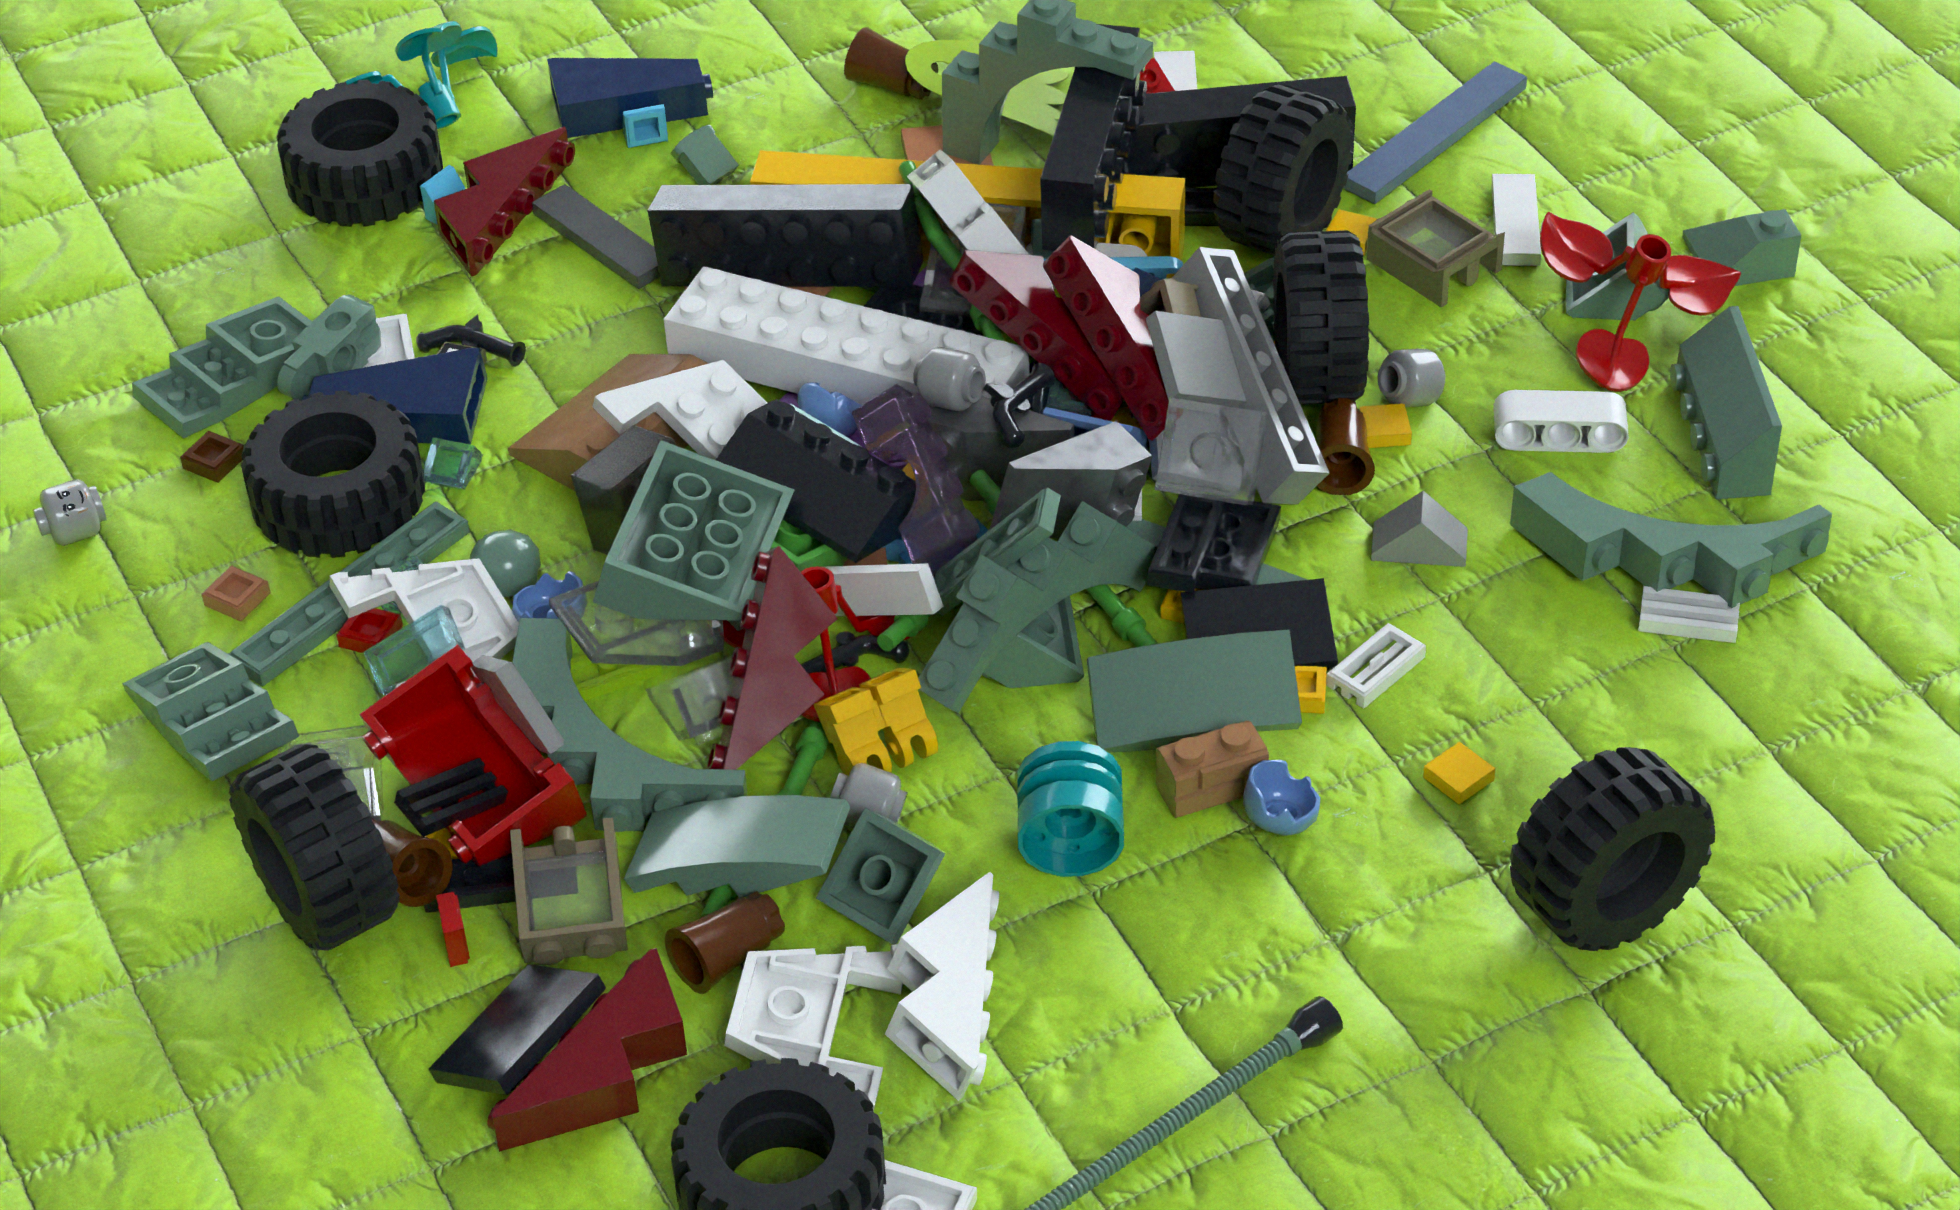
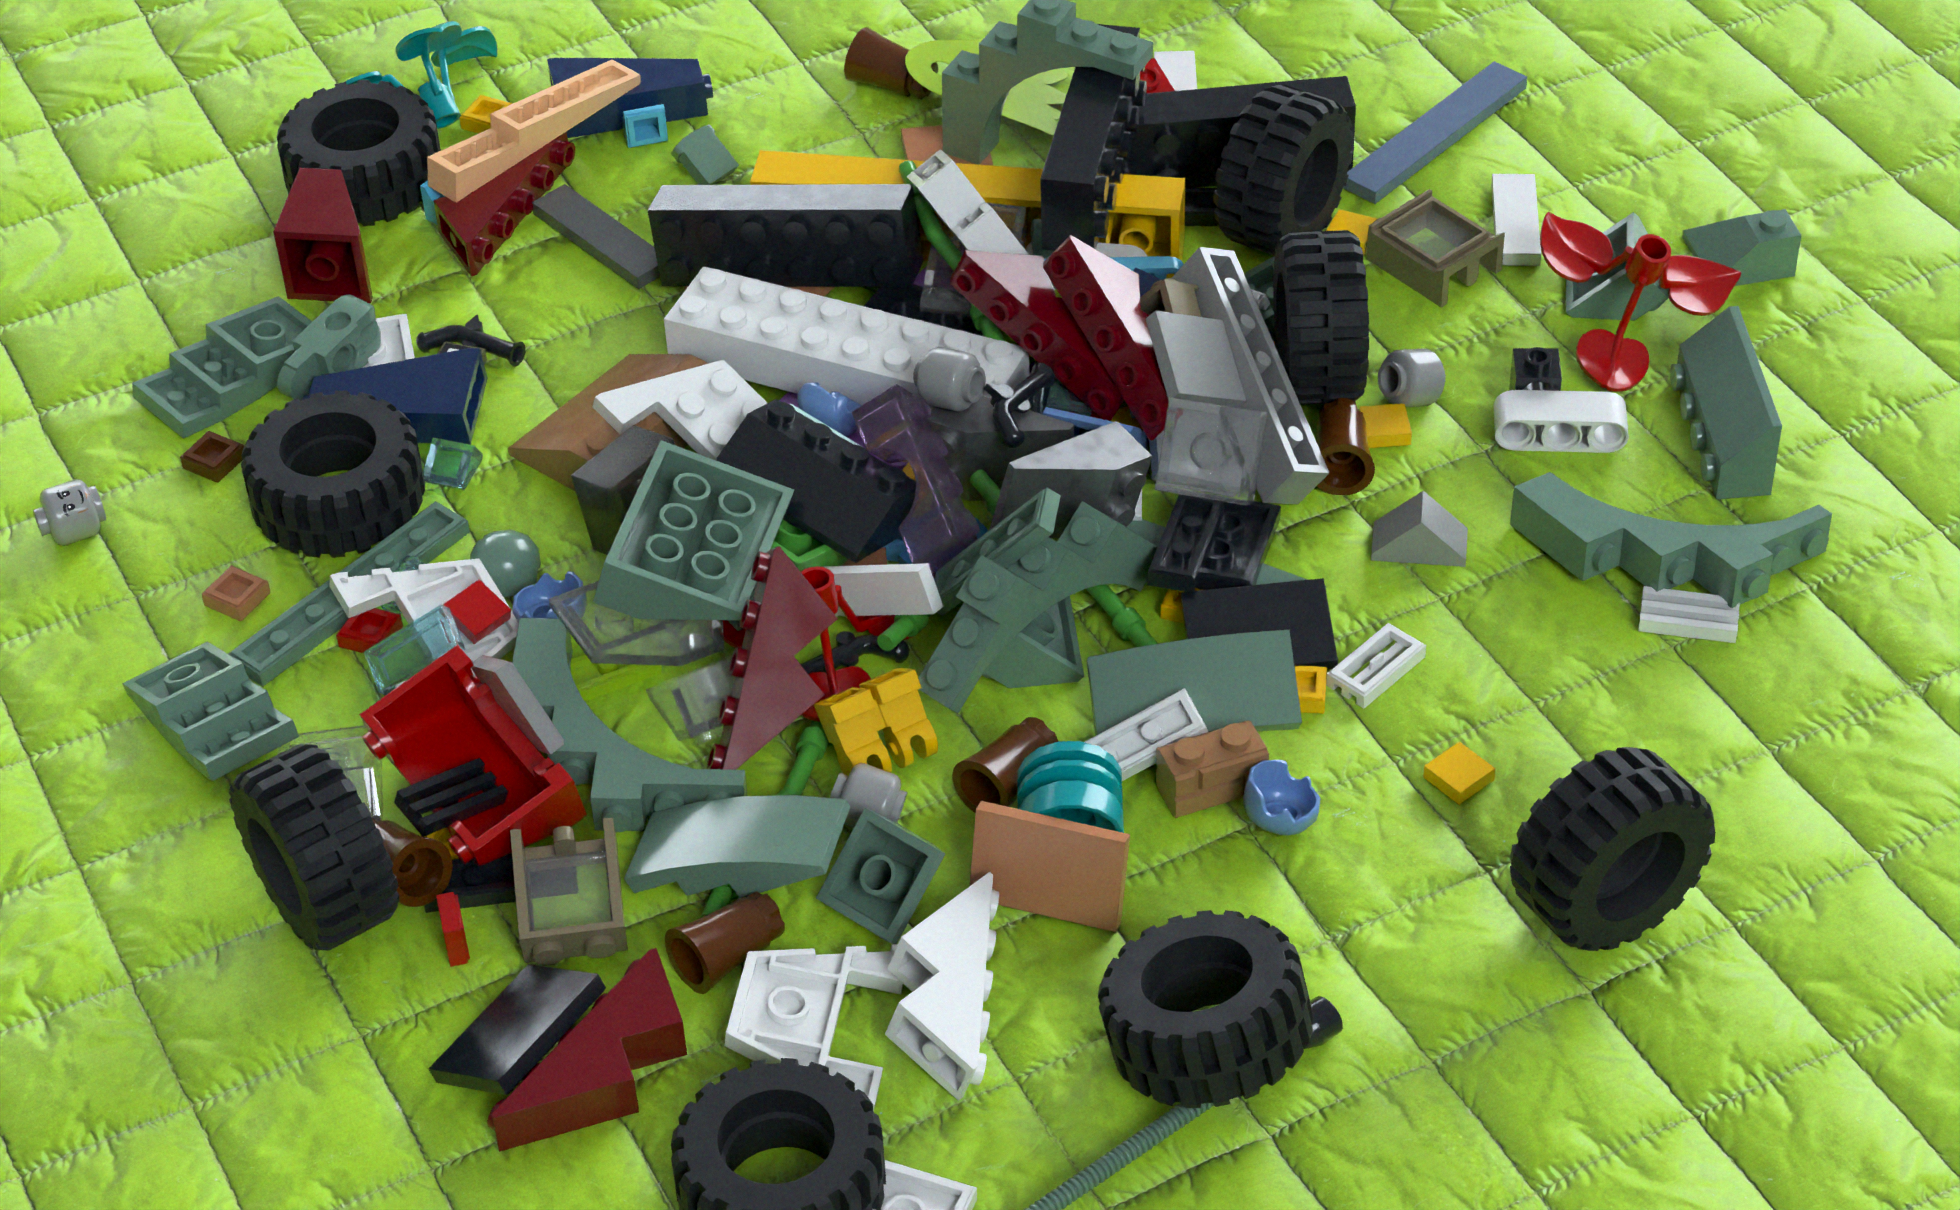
none -> dark red slope [273,168,373,303]
none -> light nougat slope [427,60,641,203]
none -> red tile [442,579,511,644]
none -> yellow tile [459,95,513,134]
none -> reddish brown plant [952,717,1058,813]
none -> nougat tile [970,801,1130,932]
none -> white tile [1085,688,1209,781]
none -> black tyre [1098,910,1314,1108]
none -> black brick [1509,347,1562,391]

